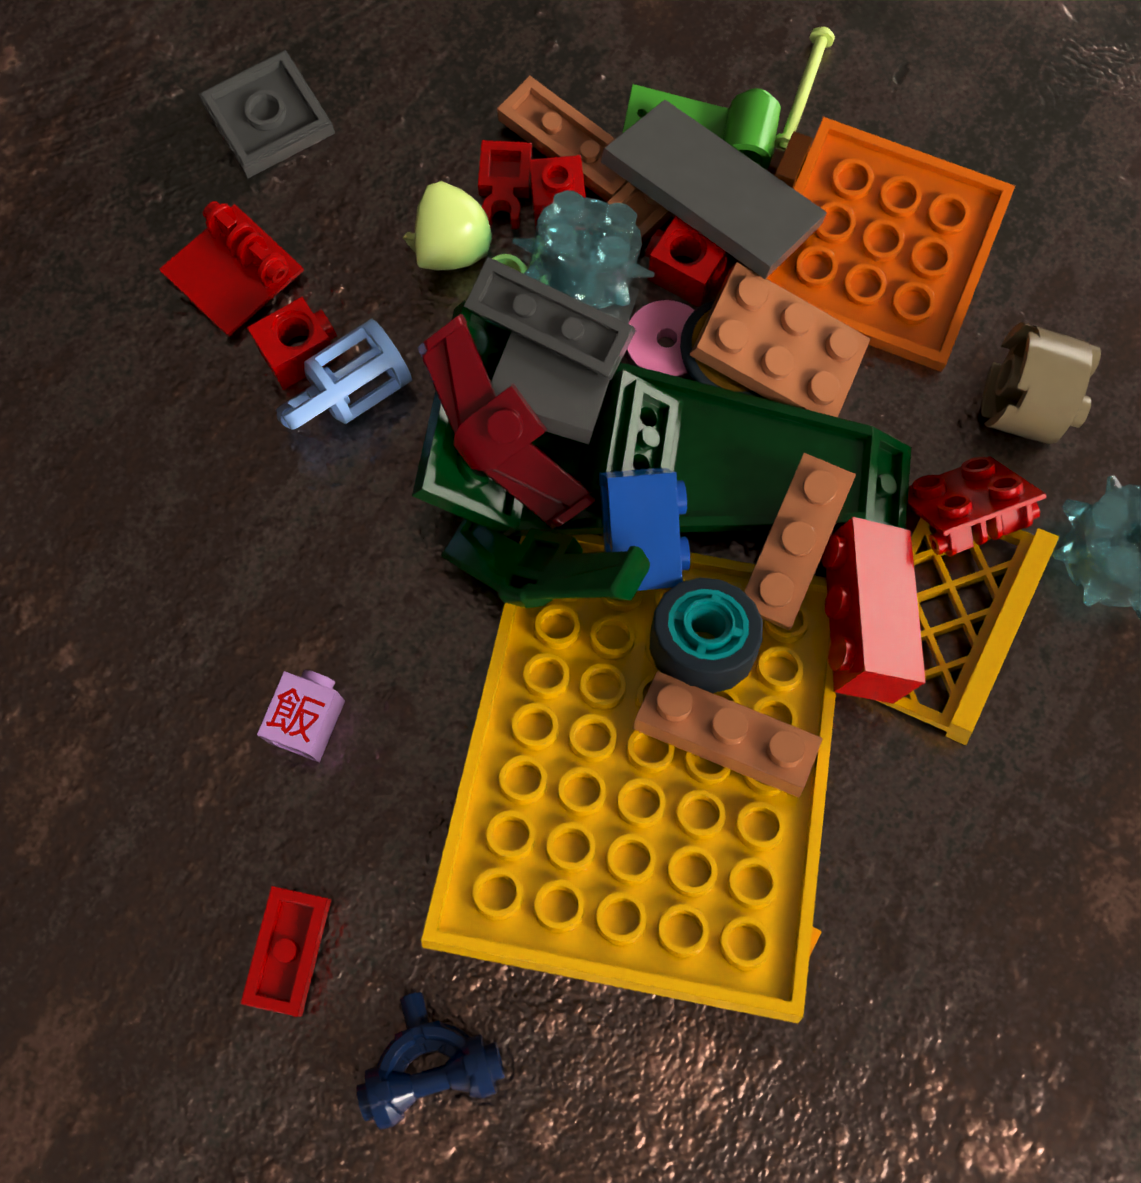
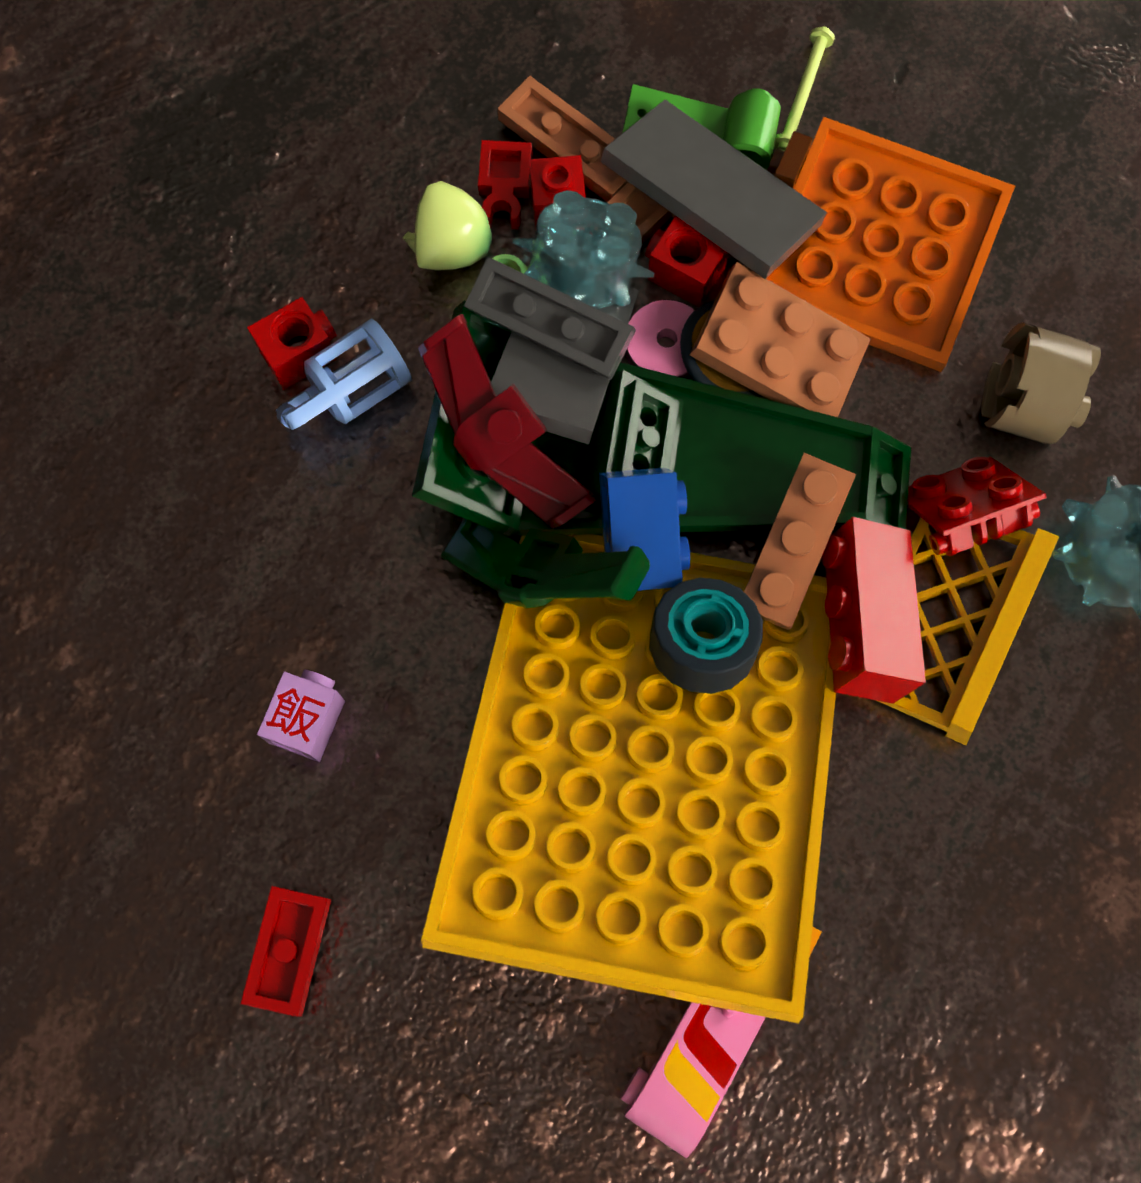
red hinge [159,201,304,337] -> none
dark grey tile [198,50,335,178] -> none
dark blue piece [356,992,505,1130] -> none
nougat plate [633,671,823,798] -> none
none -> bright pink door [620,1002,766,1158]

